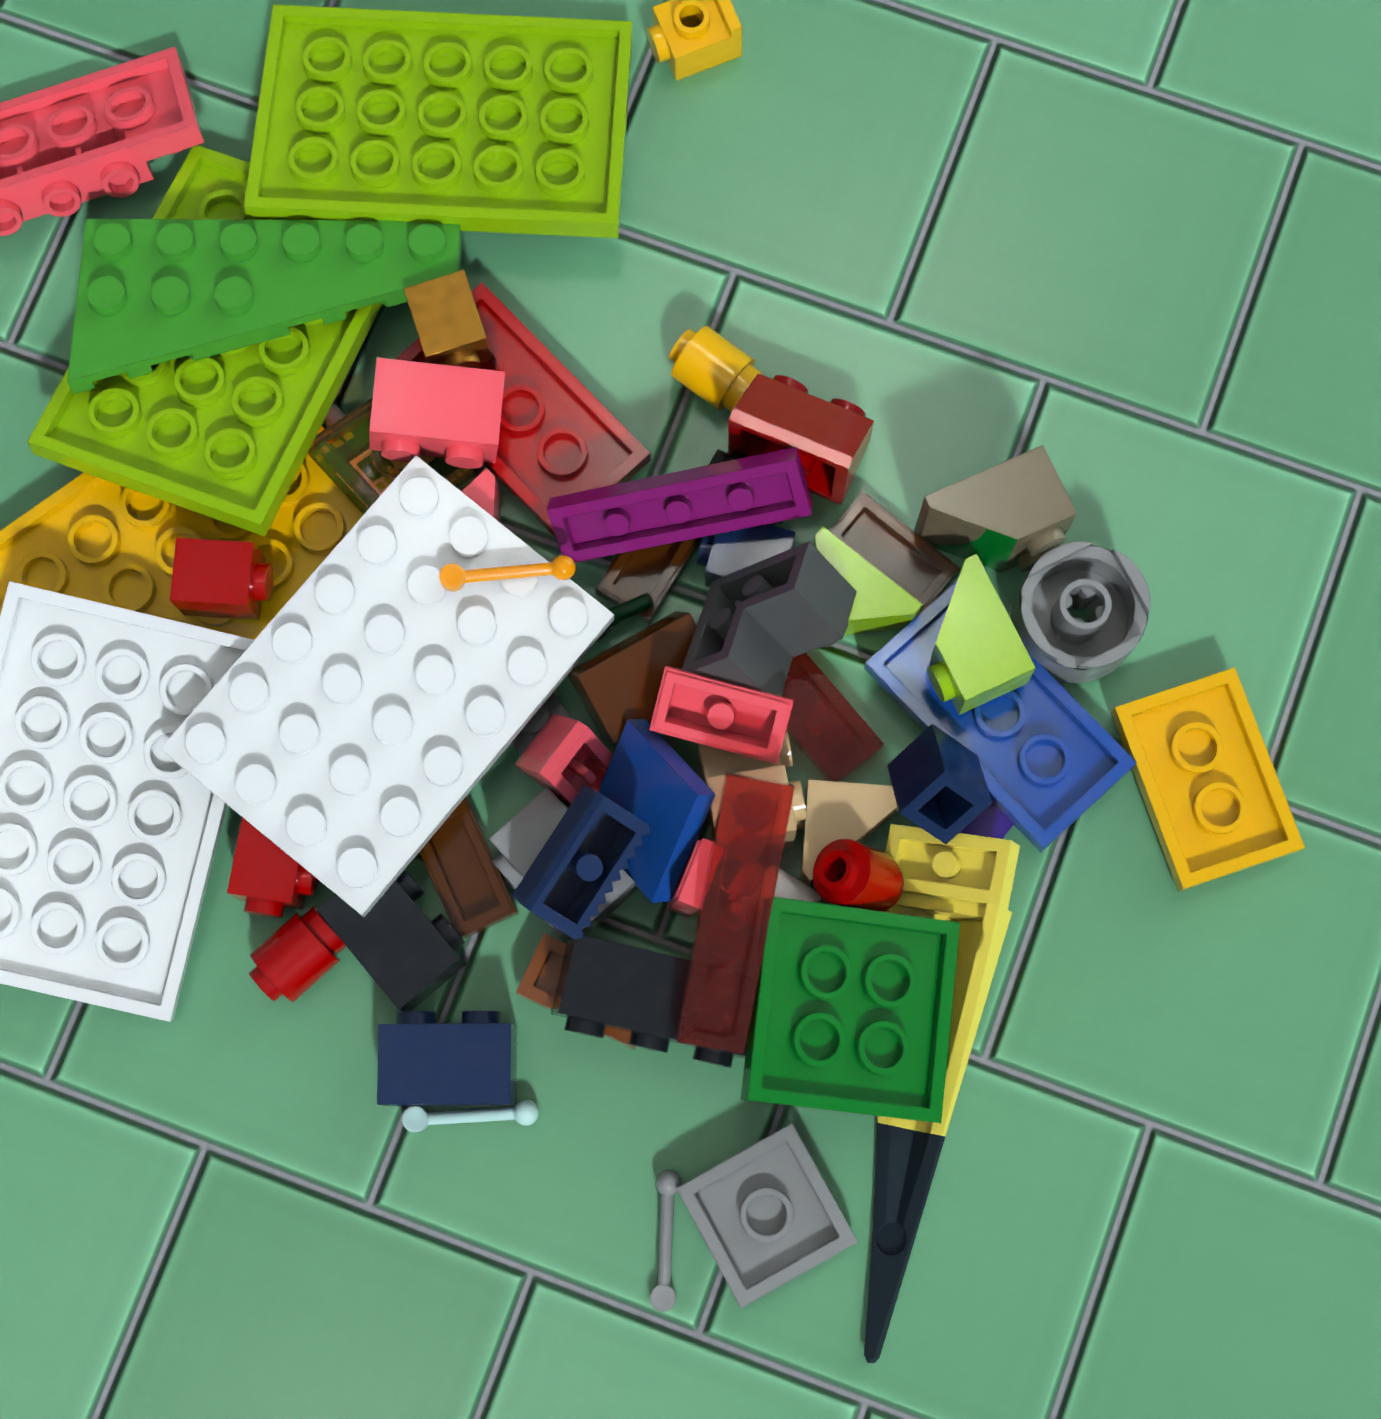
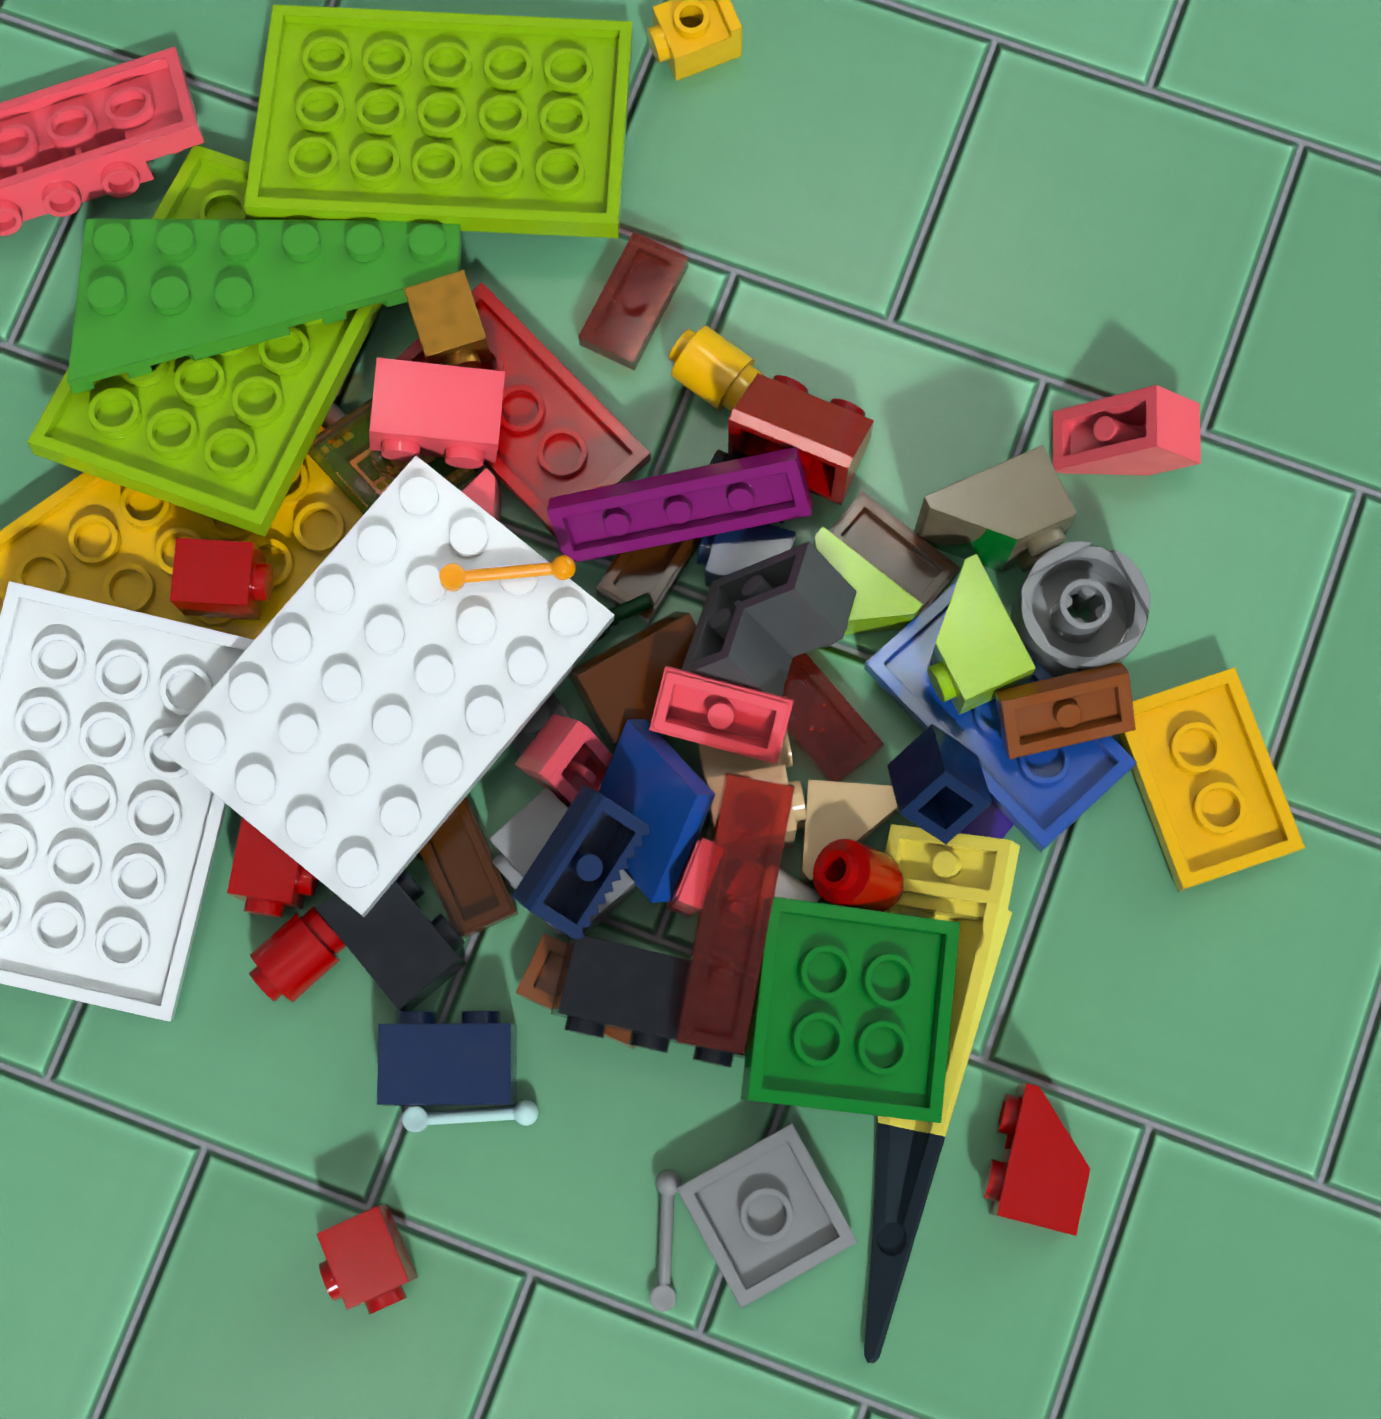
none -> red brick [316,1204,418,1315]
none -> clear red plate [578,232,689,371]
none -> red slope [982,1083,1091,1236]
none -> dark orange plate [995,662,1136,759]
none -> coral slope [1053,385,1201,476]

